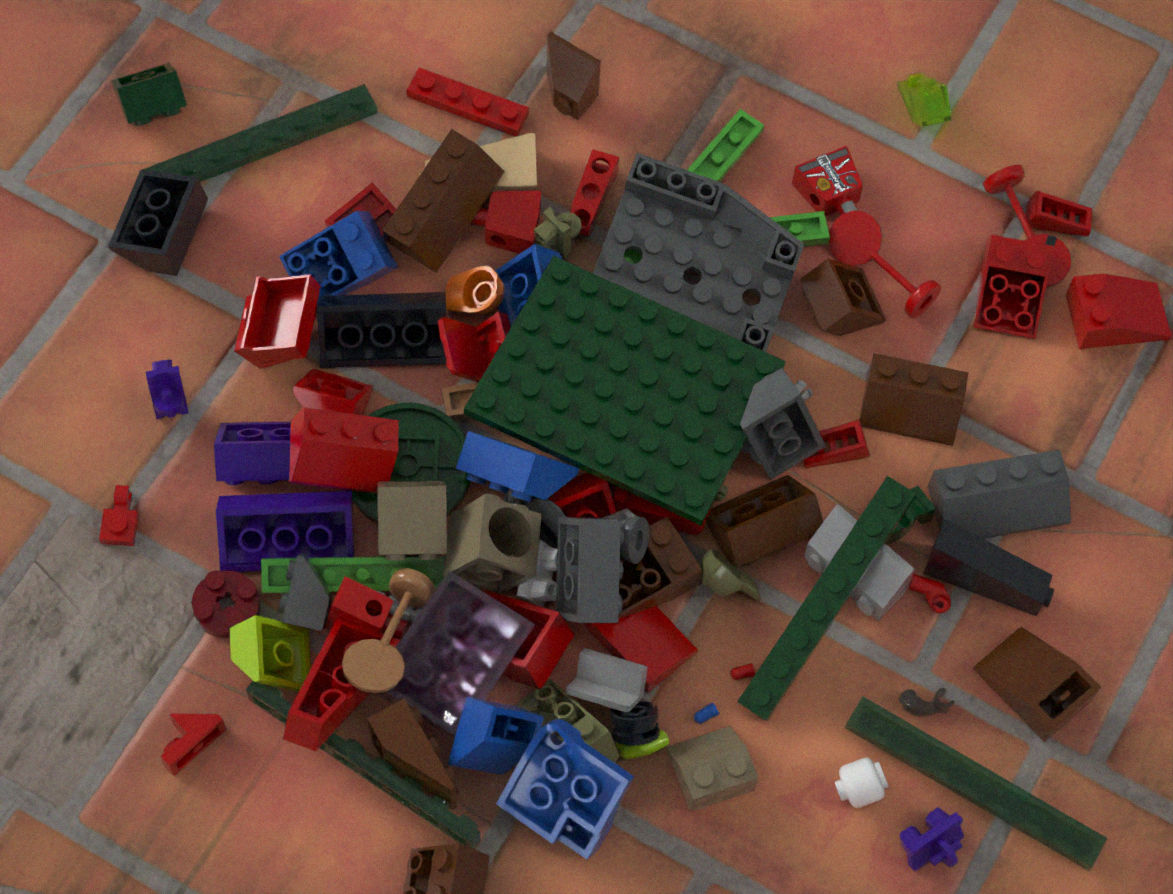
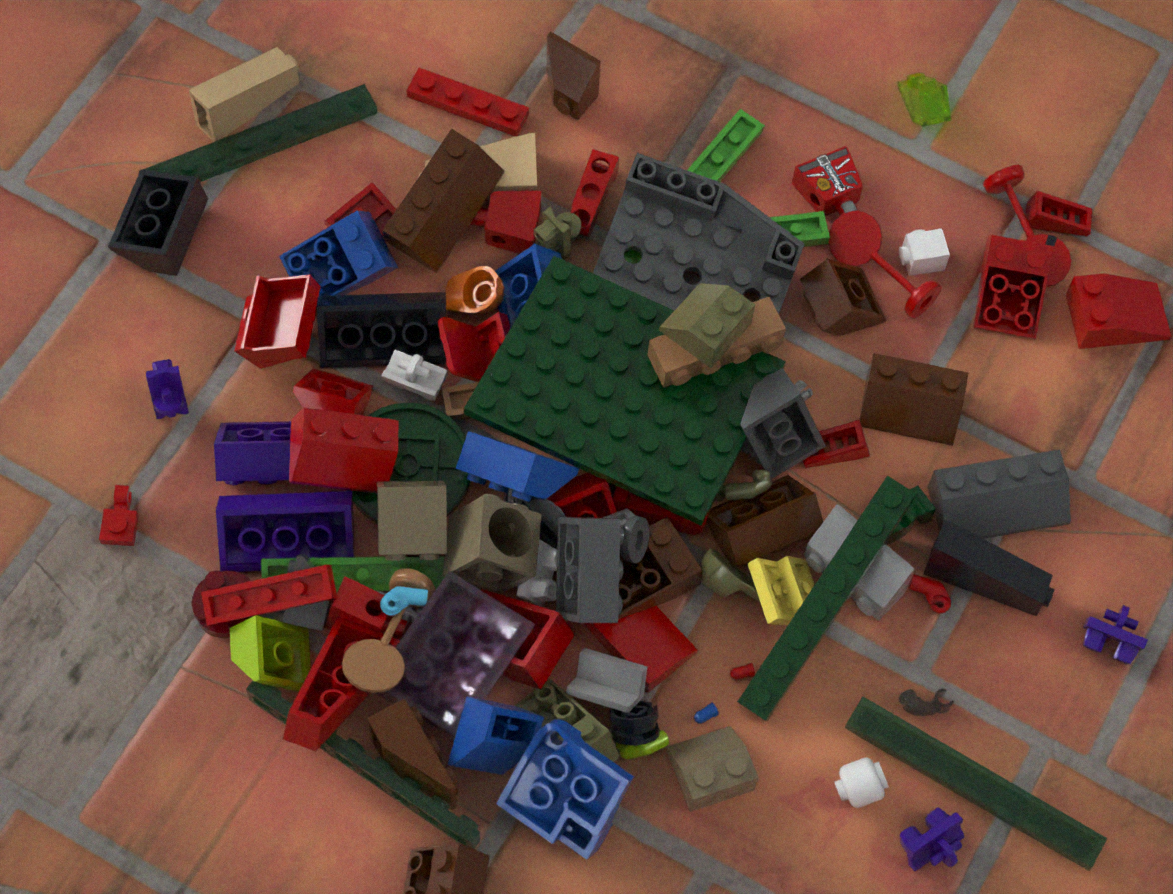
dark green slope [111,62,187,126] -> none
red slope [160,713,226,776] -> none
reddish brown slope [973,627,1101,743] -> none
none -> tan slope [189,47,299,144]
none -> red plate [201,564,338,626]
none -> medium azure arm [380,586,428,615]
none -> white hips [381,350,448,401]
none -> medium nougat arch [648,297,786,388]
none -> olive slope [659,283,755,368]
none -> olive arm [725,470,772,500]
none -> light yellow slope [747,556,815,625]
none -> white brick [899,228,950,276]
none -> dark purple hips [1083,605,1148,665]

